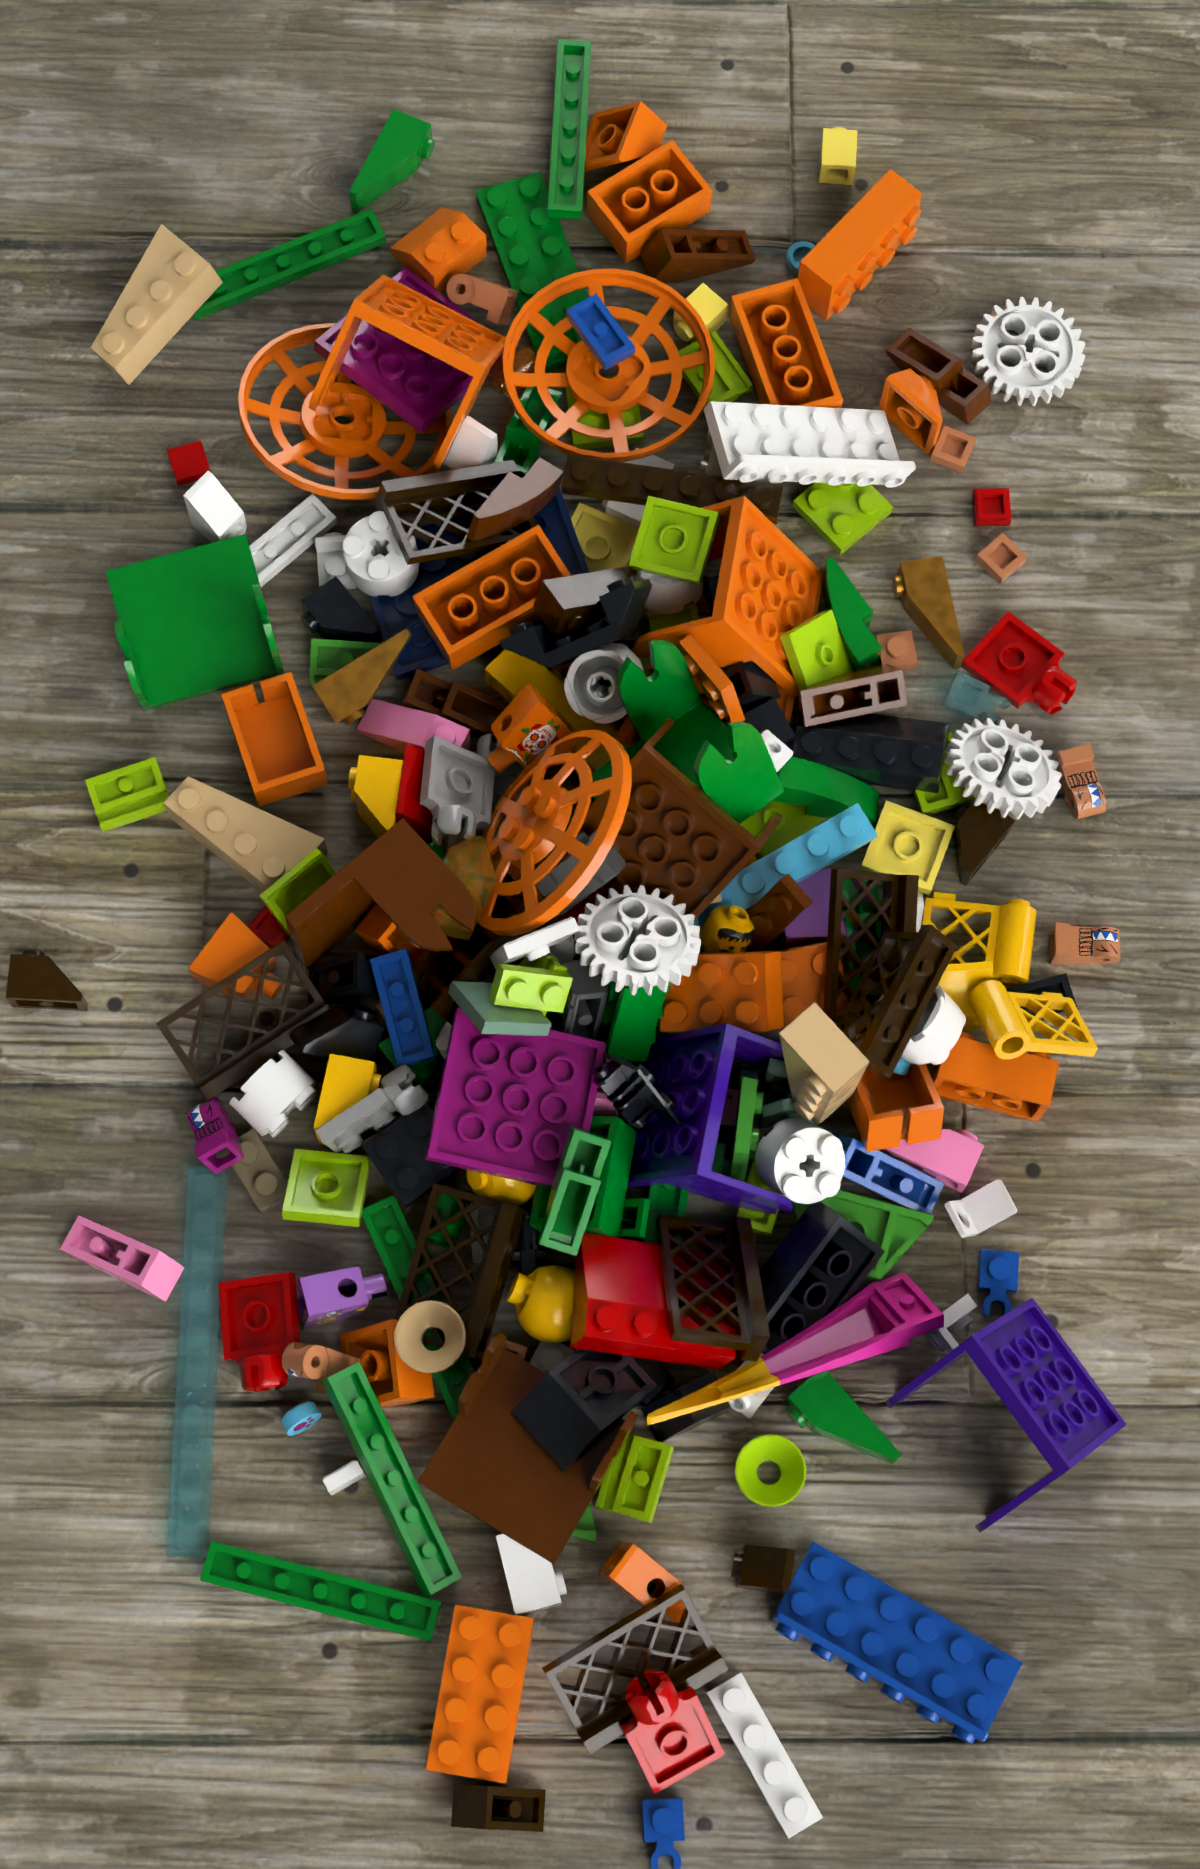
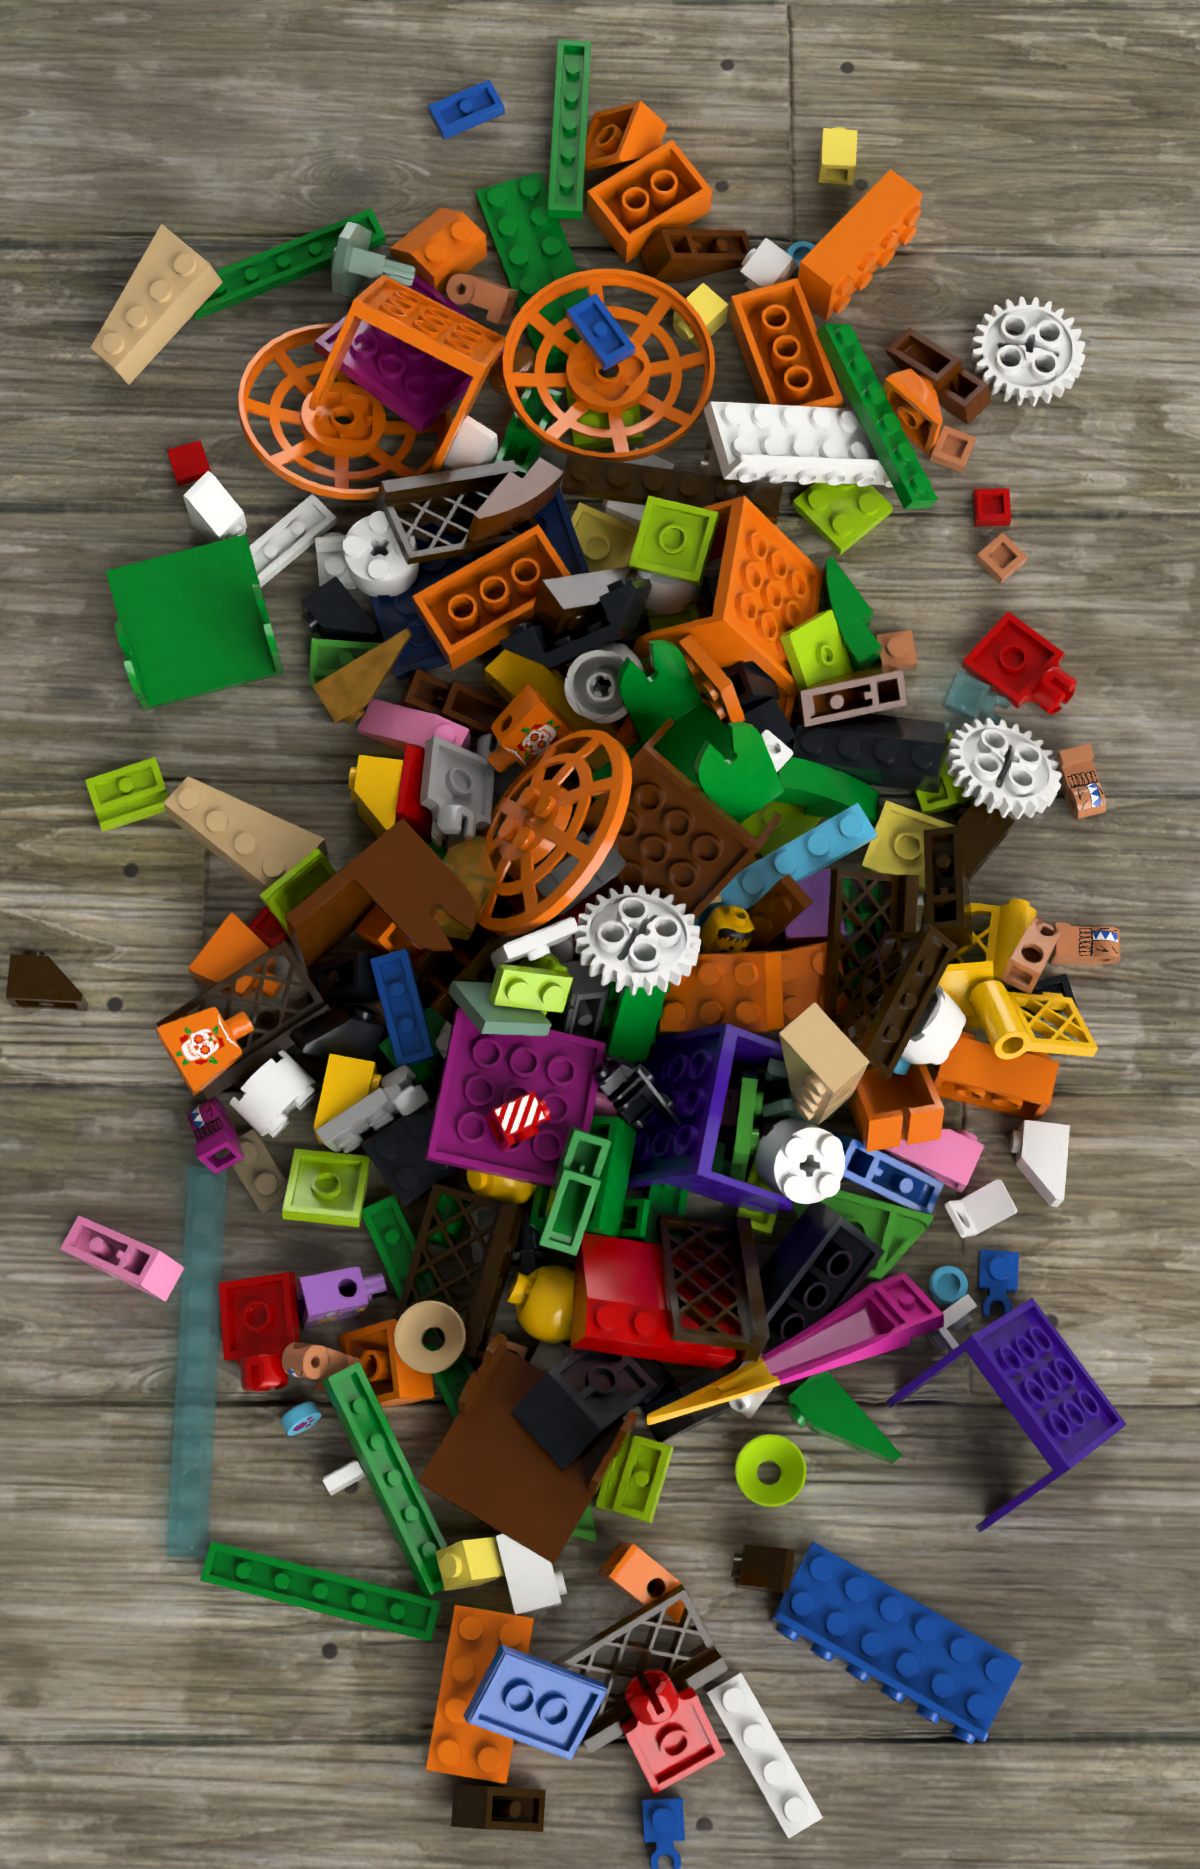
orange piece [221,672,329,807] -> none
green slope [349,109,435,212] -> none
lime plate [678,331,753,406] -> none
pearl gold slope [892,556,965,669] -> none
none -> orange torso [156,1007,254,1096]
none -> sand green piece [331,222,415,300]
none -> blue plate [428,79,505,140]
none -> light yellow brick [435,1537,505,1591]
none -> tile [463,1644,608,1760]
none -> red brick [485,1091,551,1152]
none -> white brick [740,238,798,290]
none -> green plate [816,324,938,510]
none -> dark brown slope [923,826,973,947]
none -> medium azure tile [928,1266,968,1306]
none -> nougat leg [1000,917,1062,995]
none -> white slope [1010,1120,1070,1207]

